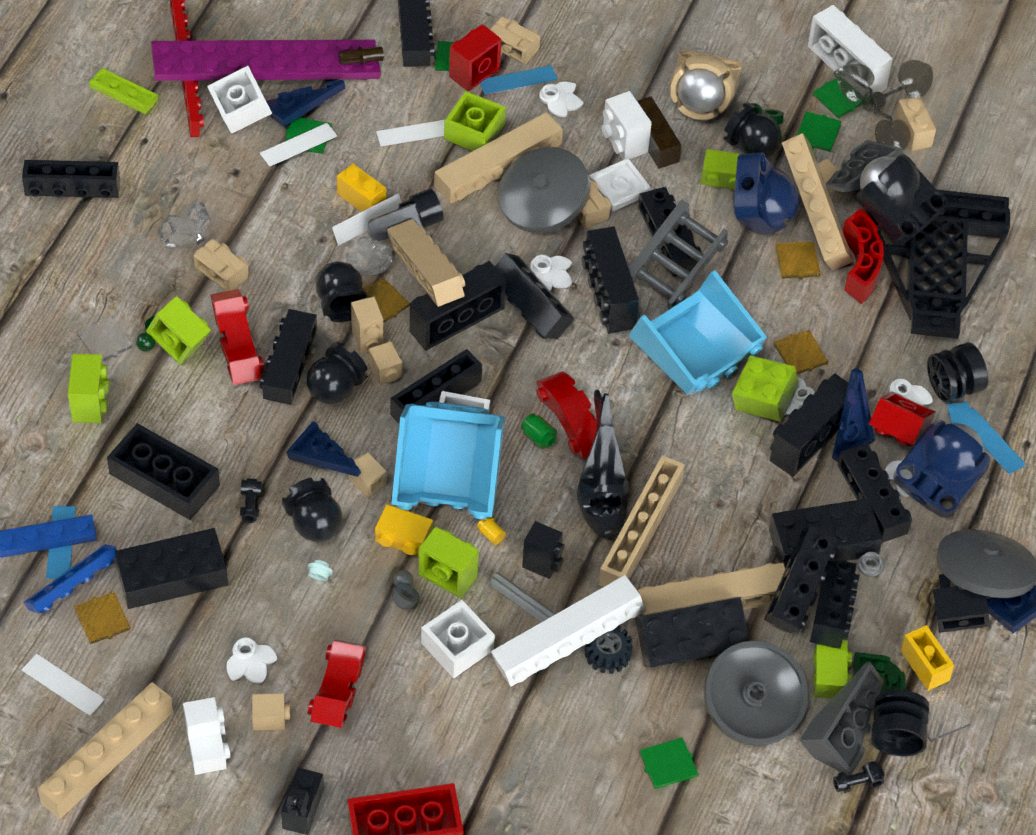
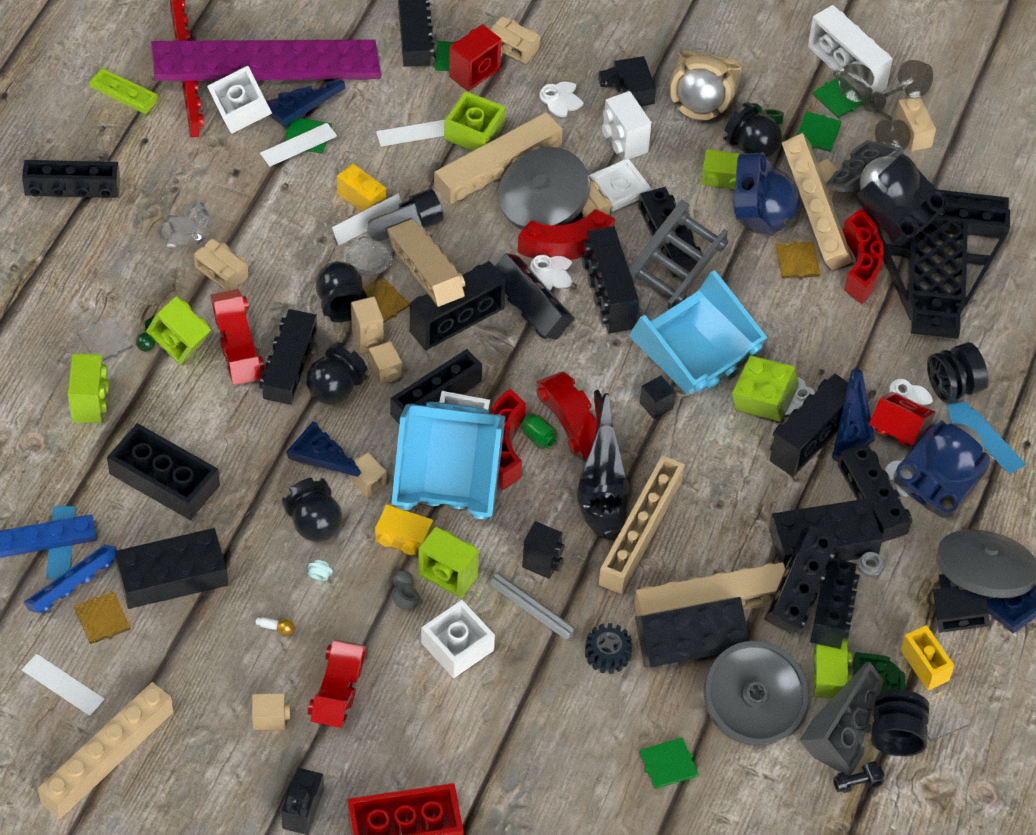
white brick [183,697,230,775] -> none
white plate [226,638,277,683] -> none
black bar [240,478,262,523] -> none
dark brown axle [338,46,384,65] -> none
yellow piece [477,517,506,545] -> none
dark azure sticker [480,65,558,95] -> none
white brick [491,575,645,687] -> none
dark brown brick [637,96,681,169] -> none
clear yellow piece [774,330,828,374] -> none
none -> piece [256,617,295,636]
none -> red brick [490,388,526,491]
none -> red brick [517,209,615,260]
none -> black hinge [598,56,656,106]
none -> black brick [640,375,676,419]

